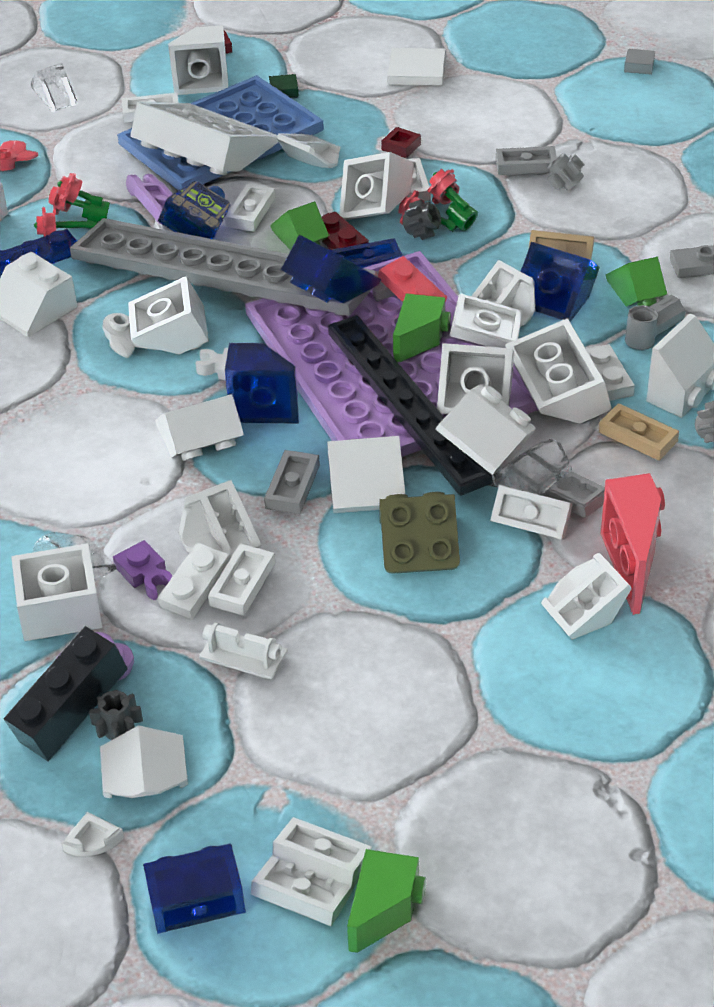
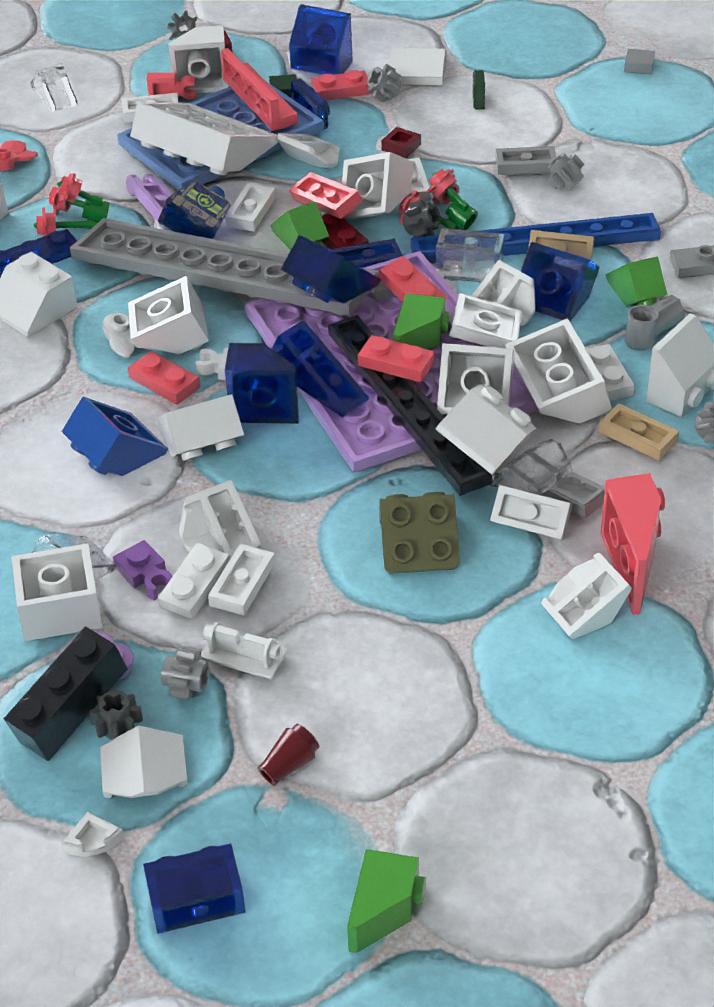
white slope [251,817,372,926] -> none
light grey plate [264,450,320,514] -> none
white tile [327,436,405,513] -> none
none -> blue slope [61,396,168,476]
none -> coral plate [128,351,200,405]
none -> coral plate [146,73,197,100]
none -> light grey gear [161,648,209,700]
none -> dark grey gear [166,10,198,40]
none -> coral fence [221,48,298,131]
none -> dark red cone [257,724,320,786]
none -> clear blue slope [267,320,369,418]
none -> clear blue slope [289,4,353,75]
none -> coral plate [289,172,363,219]
none -> clear blue plate [291,78,330,129]
none -> coral plate [311,70,371,102]
none -> coral plate [357,335,435,383]
none -> light grey gear [367,64,401,102]
none -> blue tile [411,213,661,263]
none -> clear brick [436,228,504,283]
none -> dark green tile [472,70,485,110]

